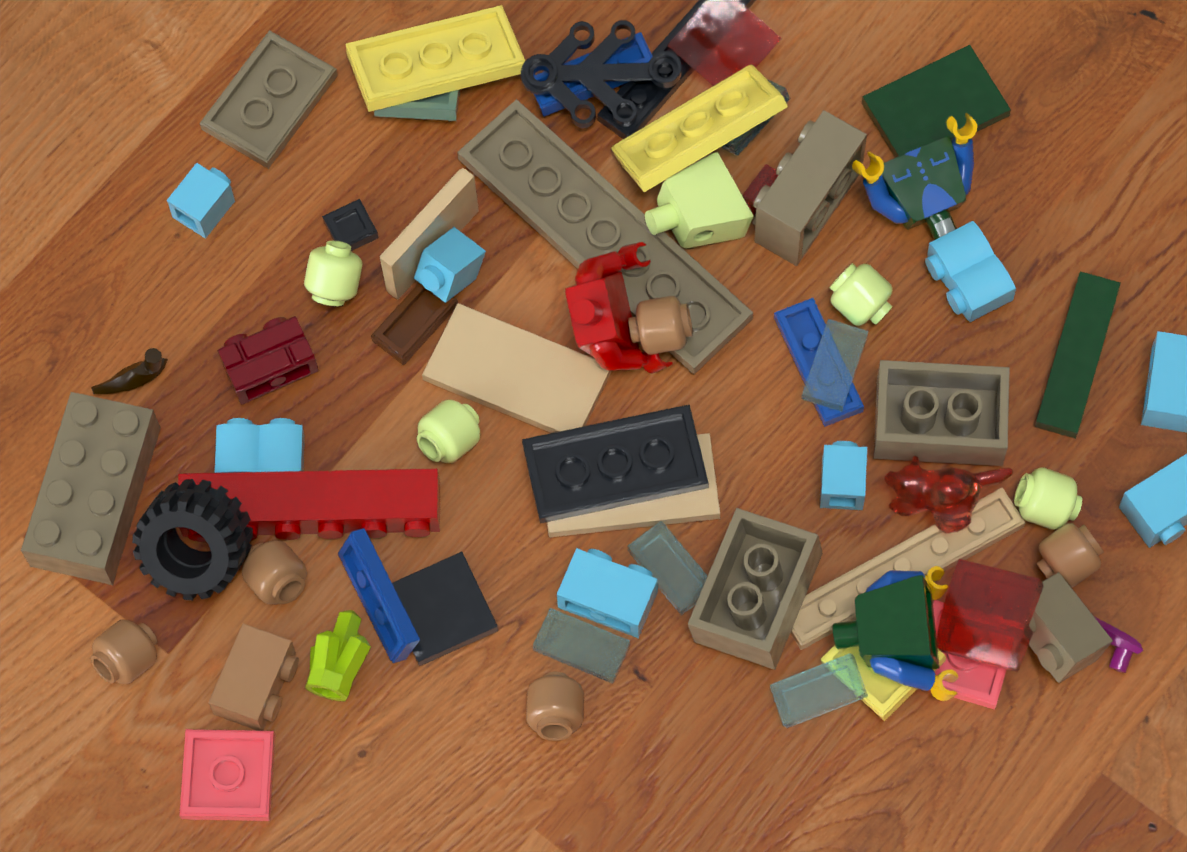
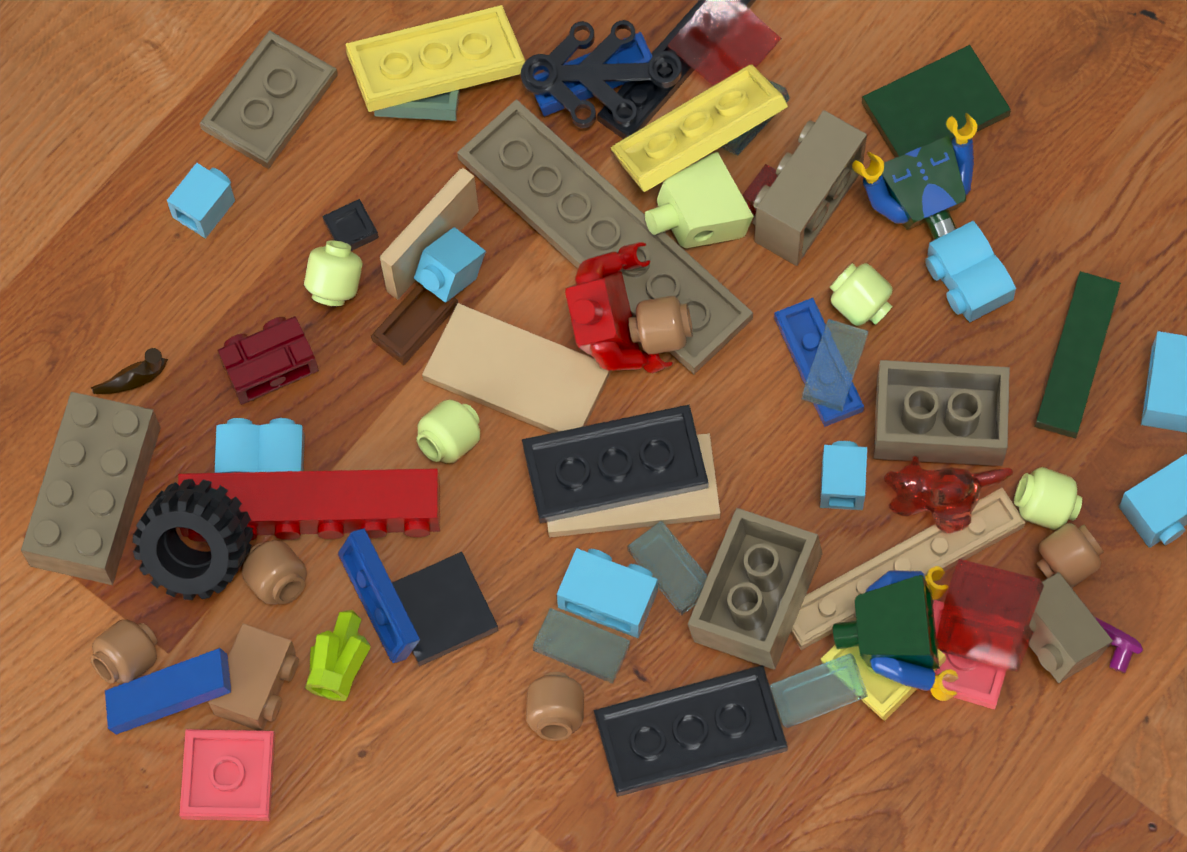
none -> blue tile [105,648,231,735]
none -> black tile [593,665,788,797]

